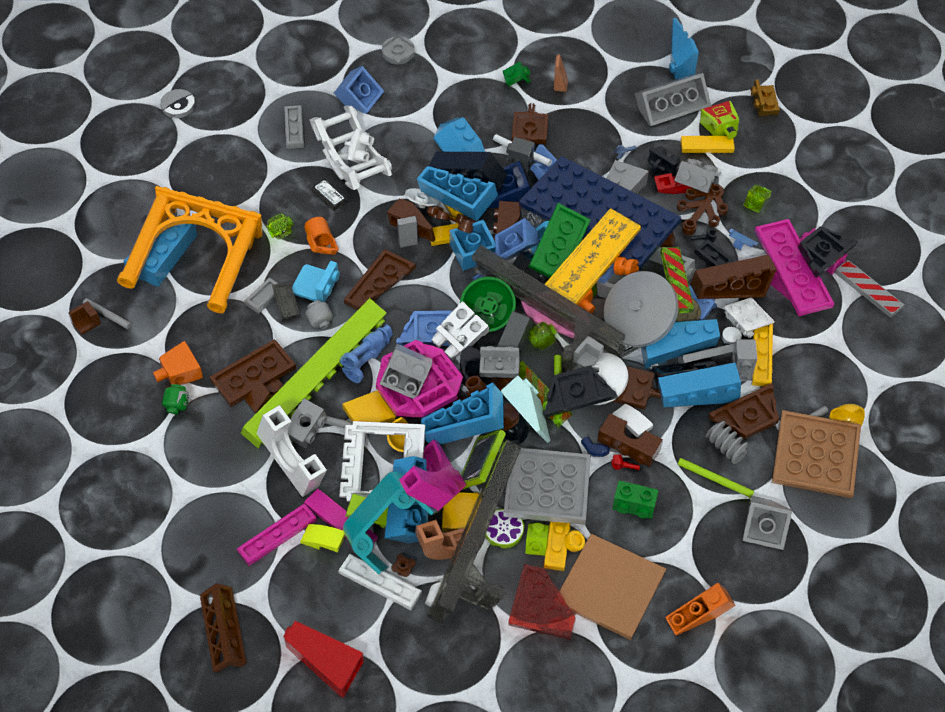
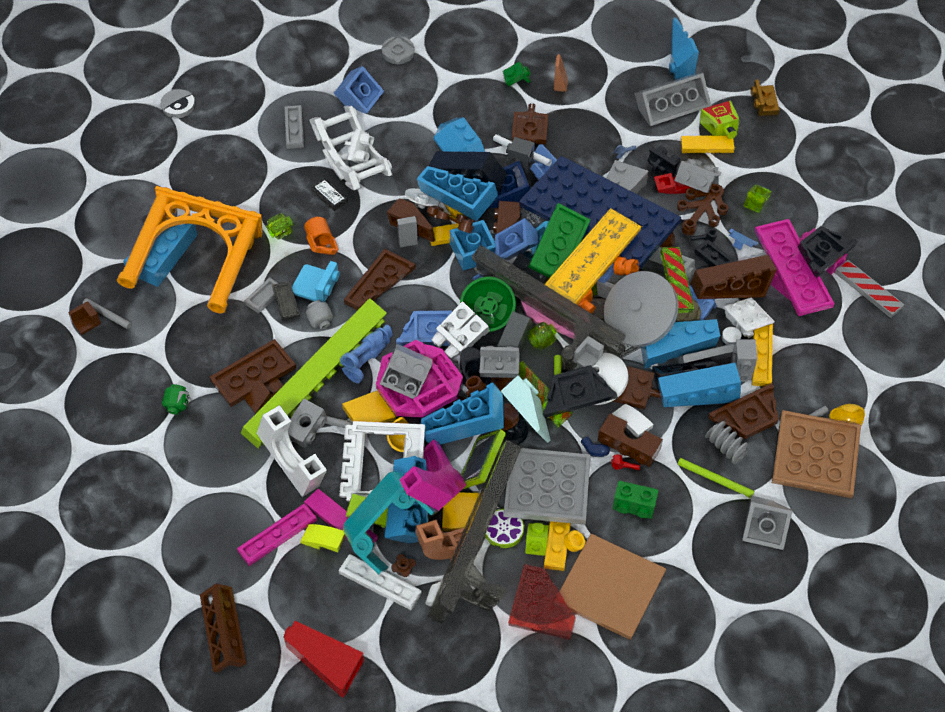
orange torso [153,341,203,385] -> none
orange slope [665,583,736,636] -> none

